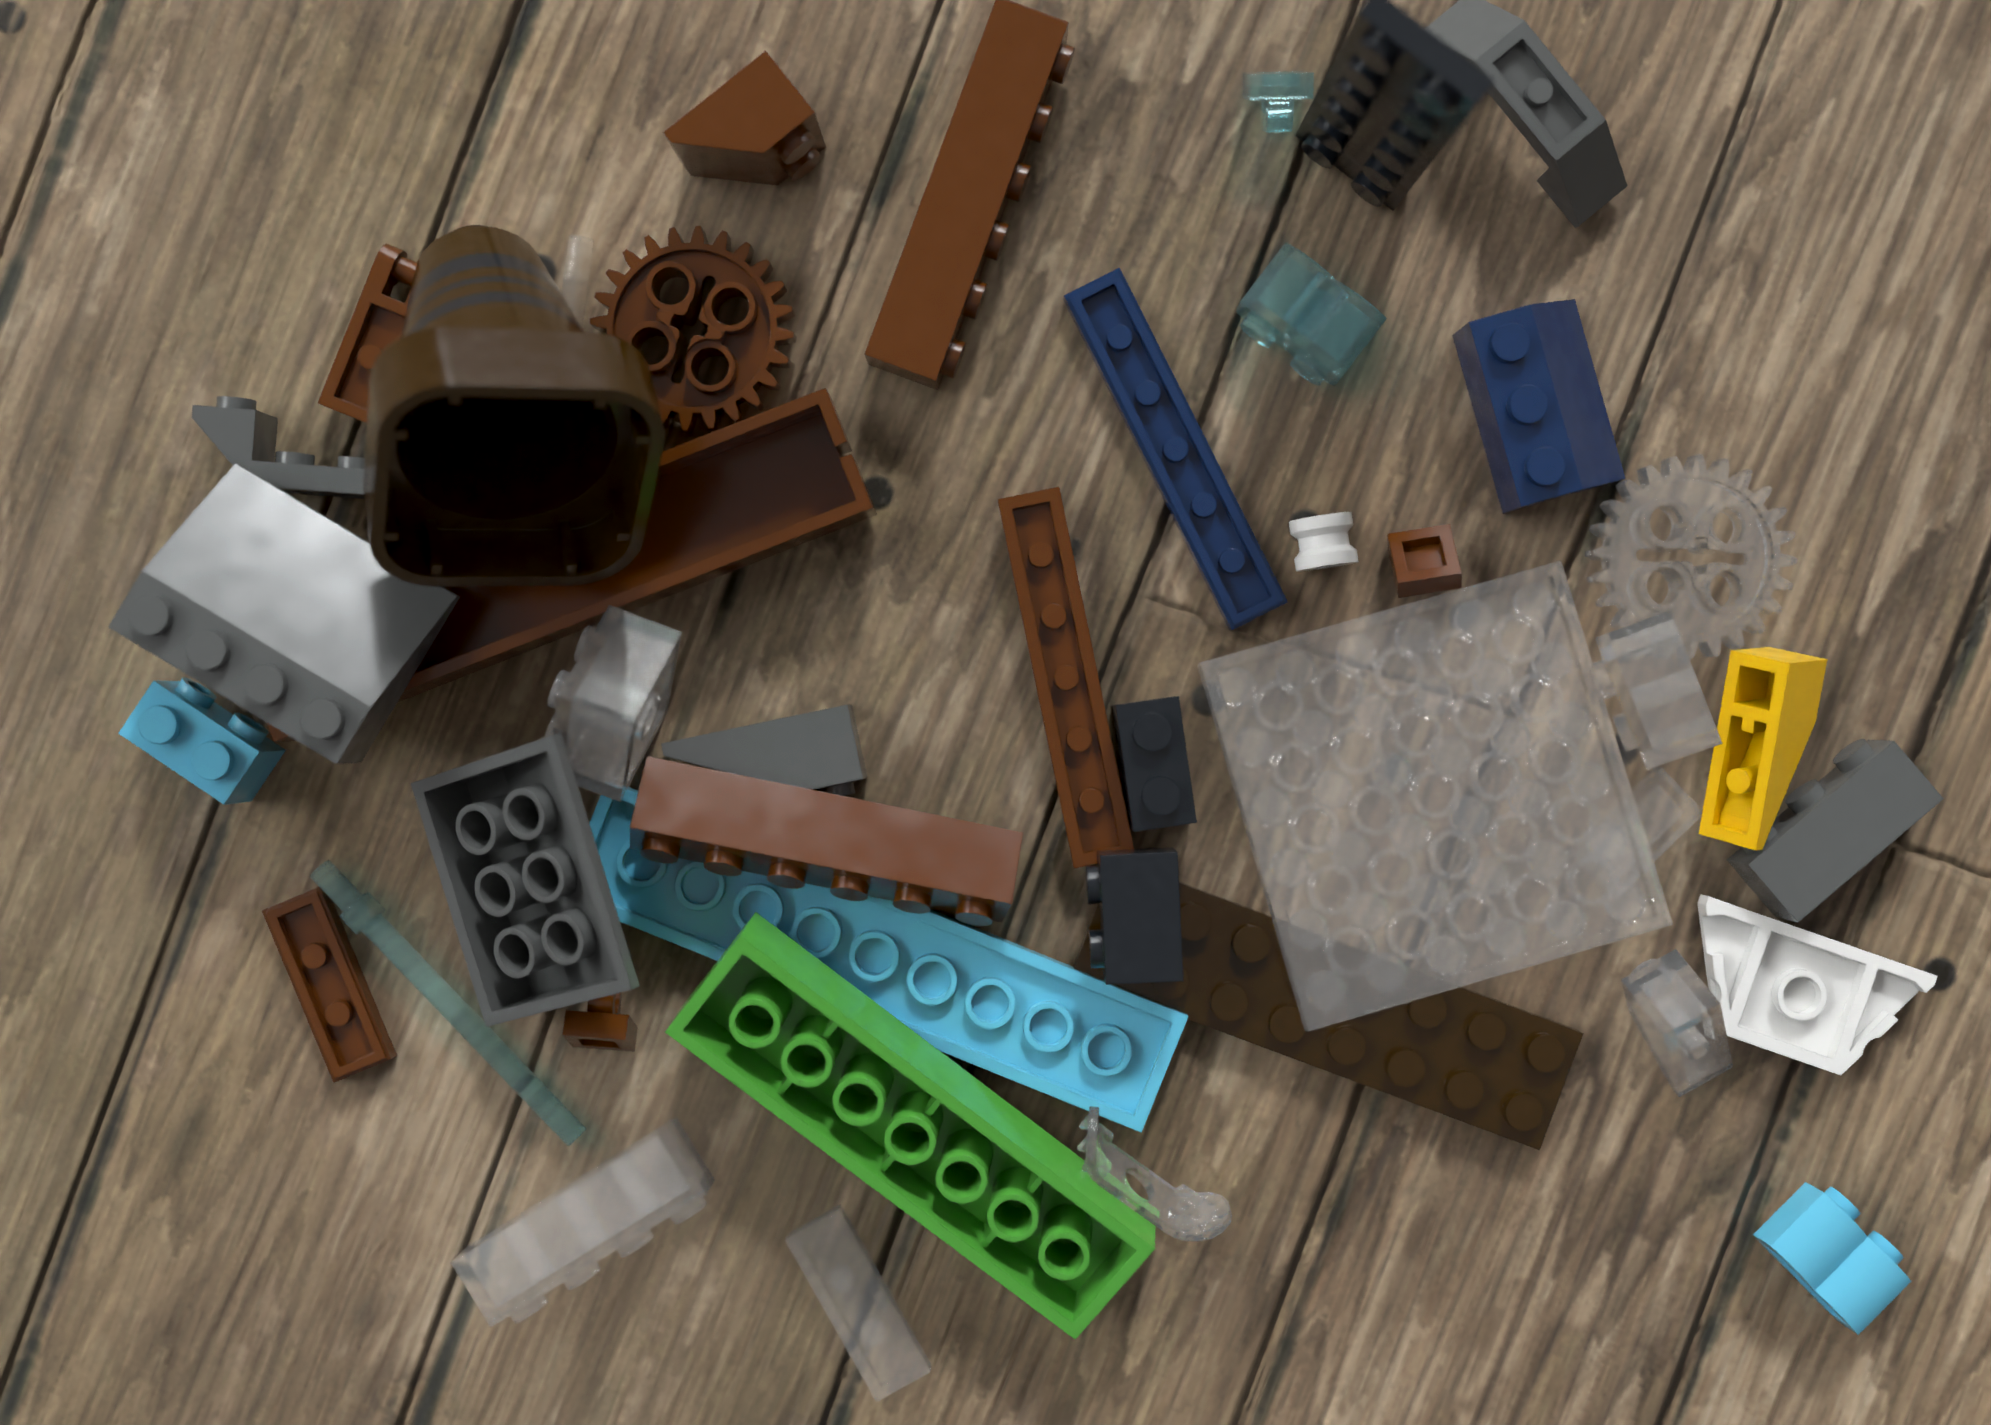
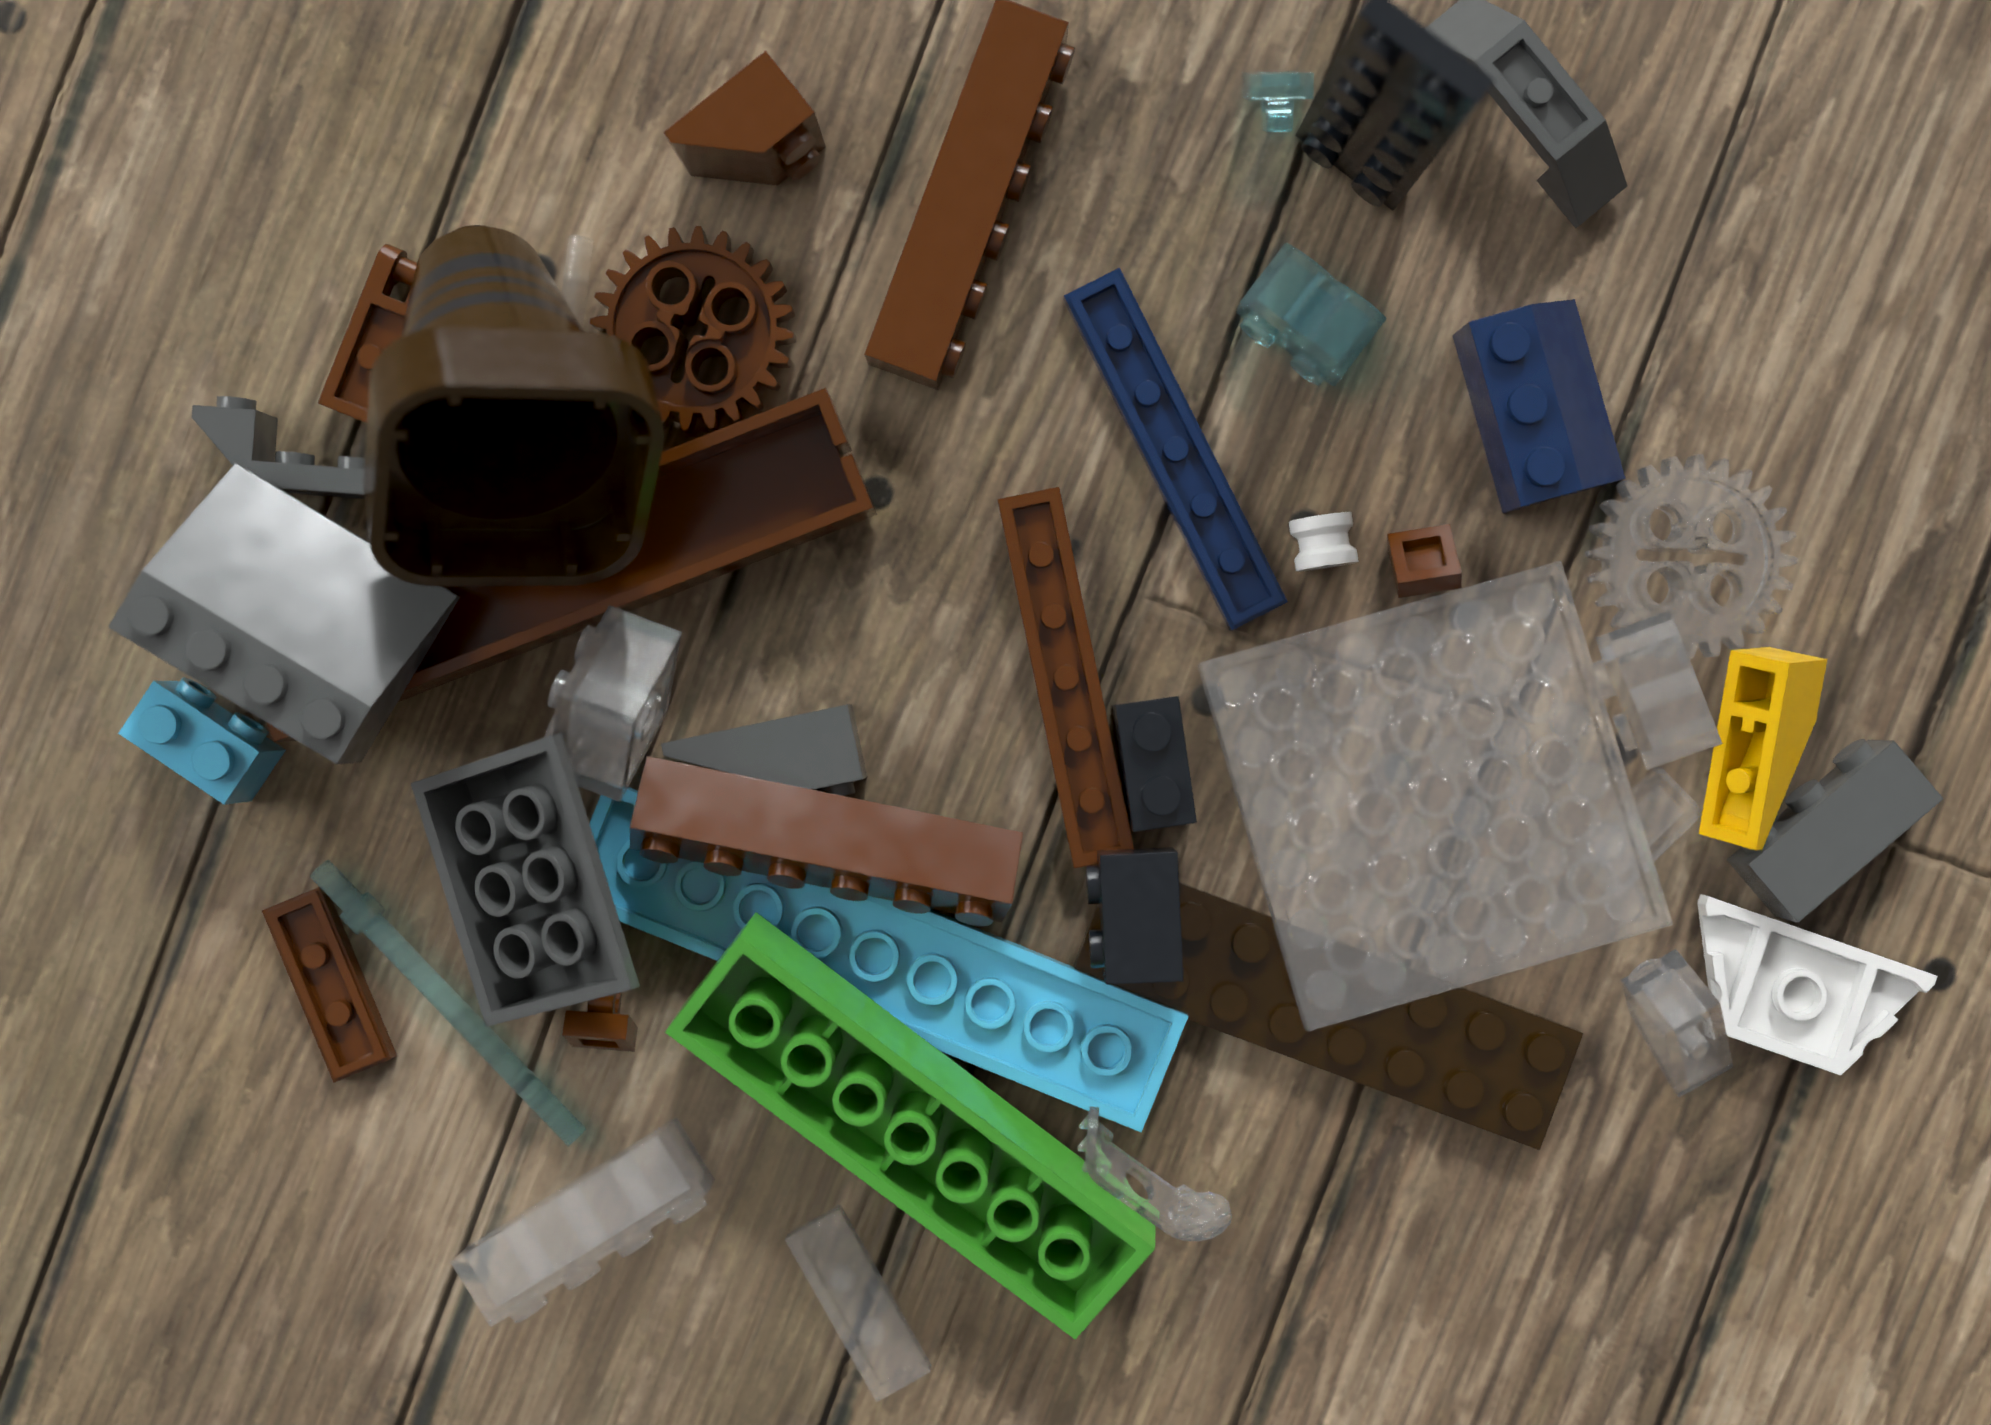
medium azure brick [1753,1182,1911,1335] -> none

